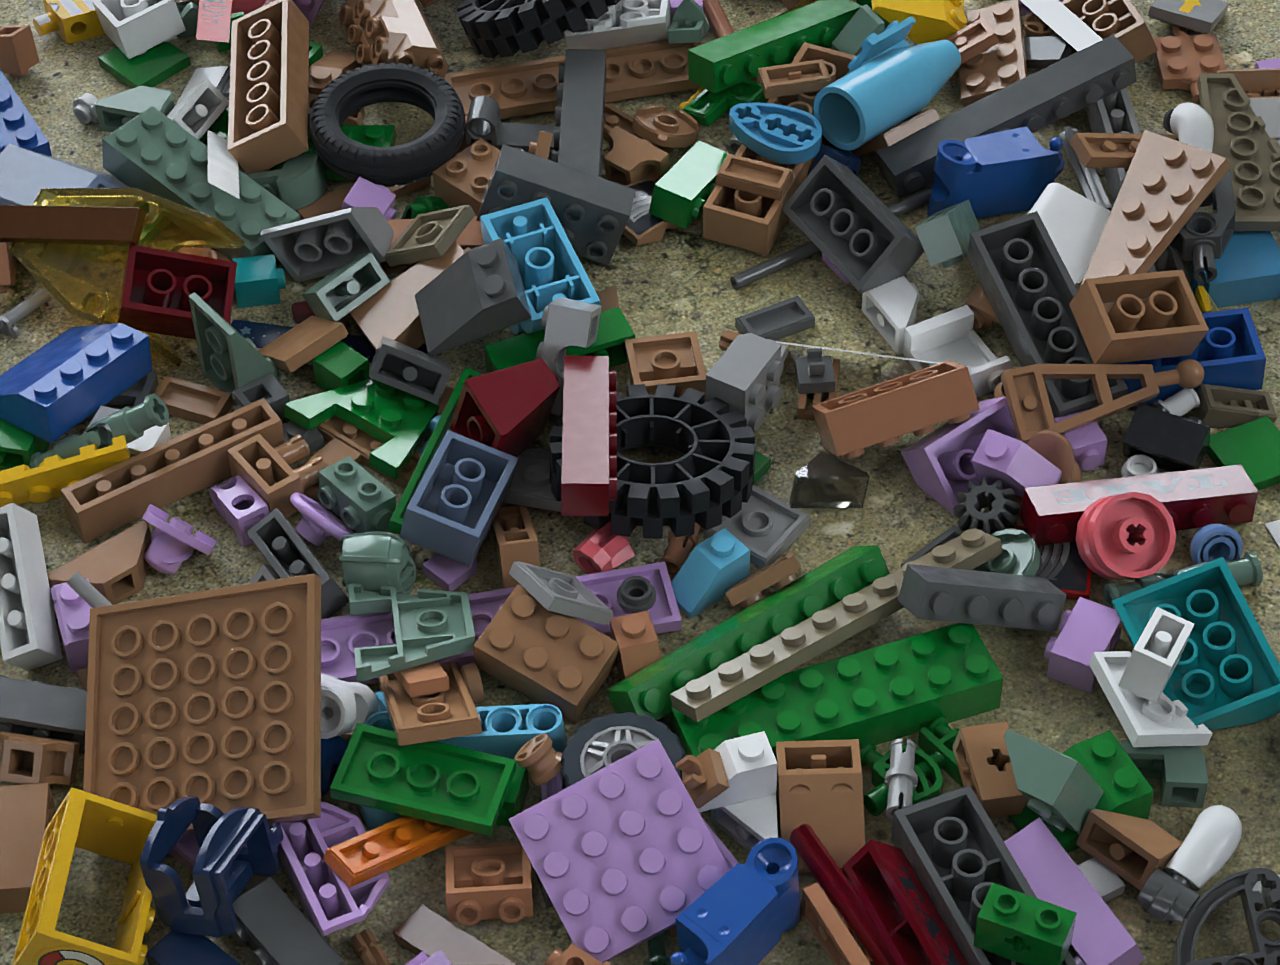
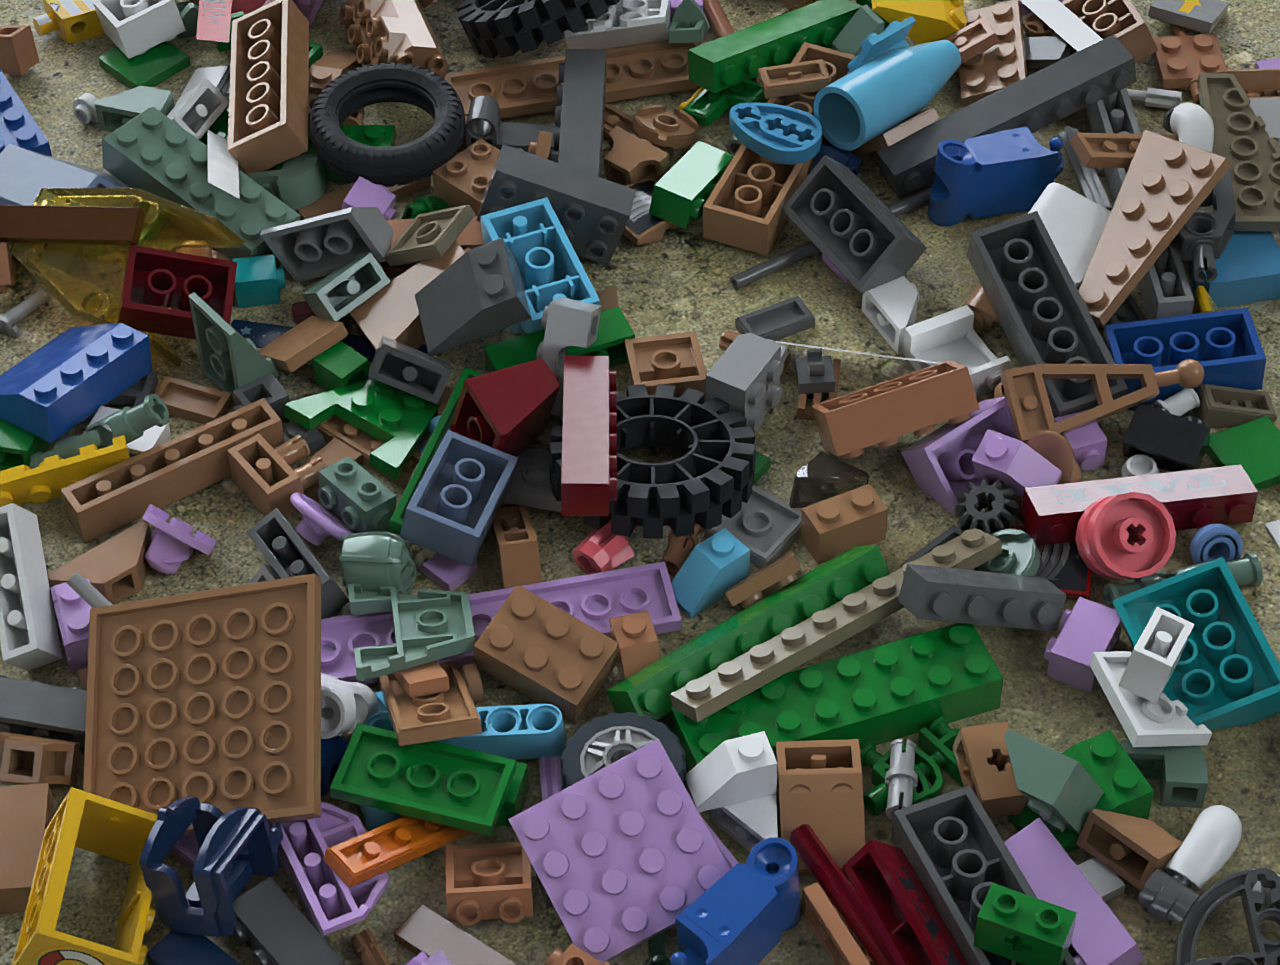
lavender leg [209,475,269,547] -> none
light grey tile [509,561,613,626] -> none
medium nougat wheel [514,733,563,786] -> none
dark grey plate [617,576,656,613] -> none
medium nougat tile [675,748,729,809] -> none
medium nougat tile [716,153,793,201] -> none
sand green brick [915,199,981,268] -> none
medium nougat brick [1069,270,1209,364] -> none
none -> medium nougat brick [801,484,888,565]
none -> white axle [1127,87,1182,109]

